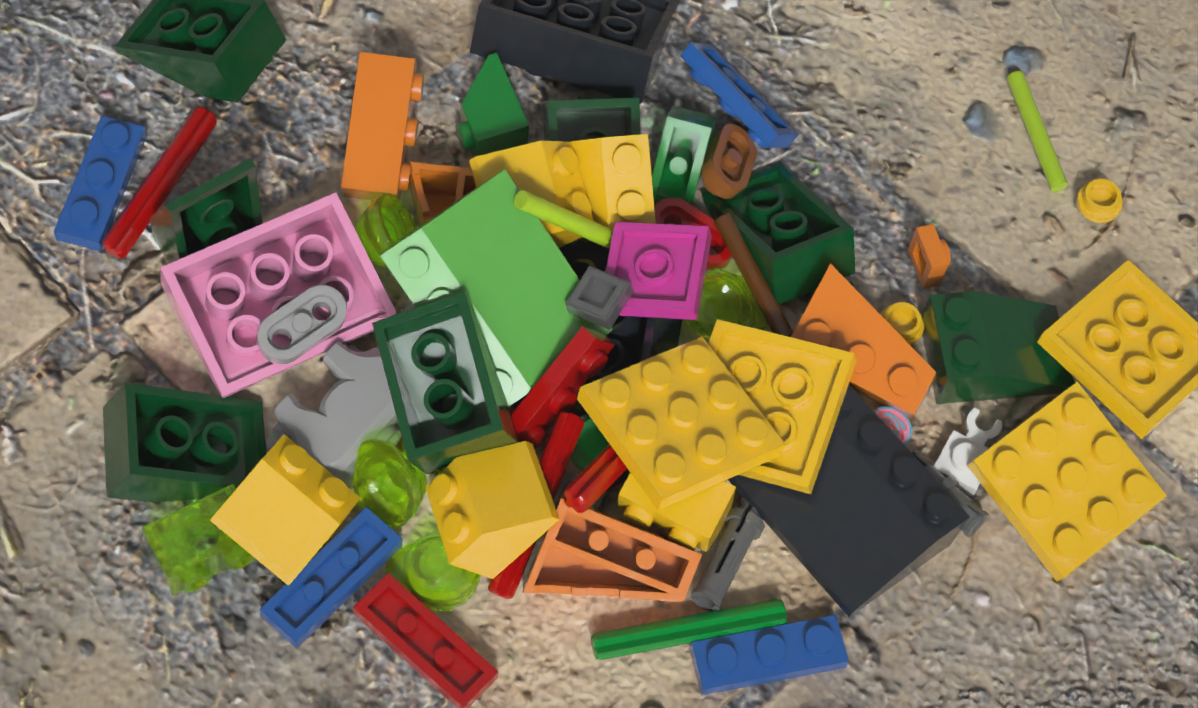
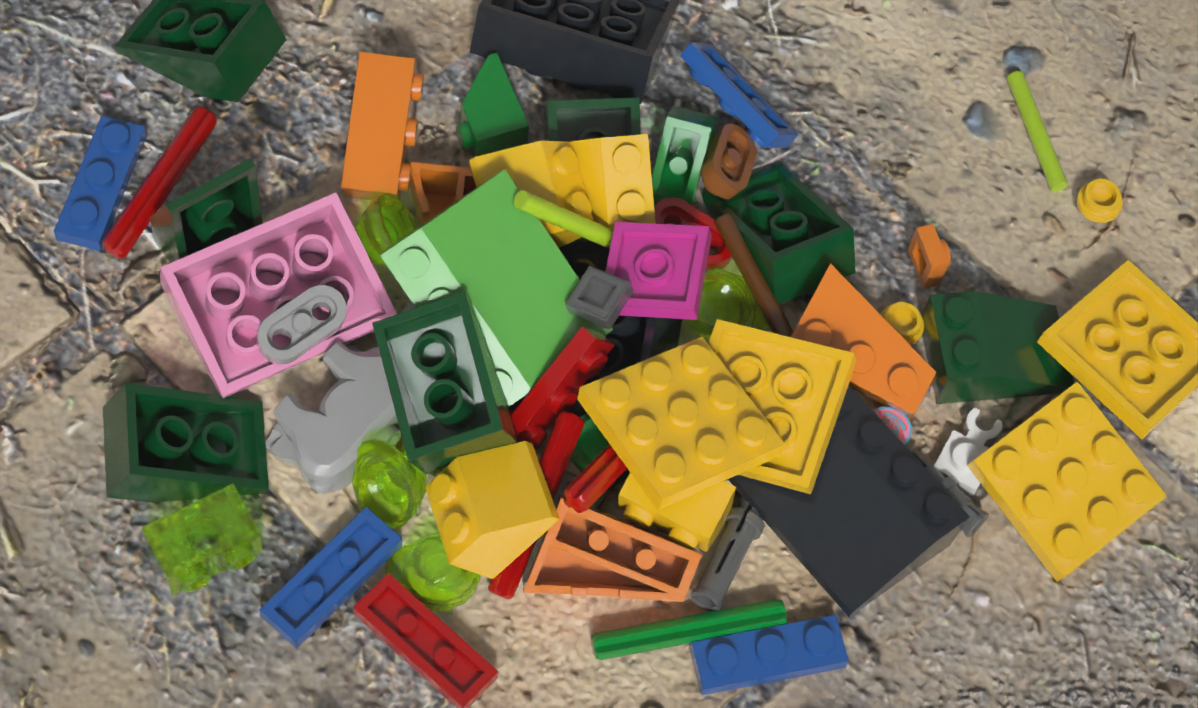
yellow slope [210,434,361,586] -> none

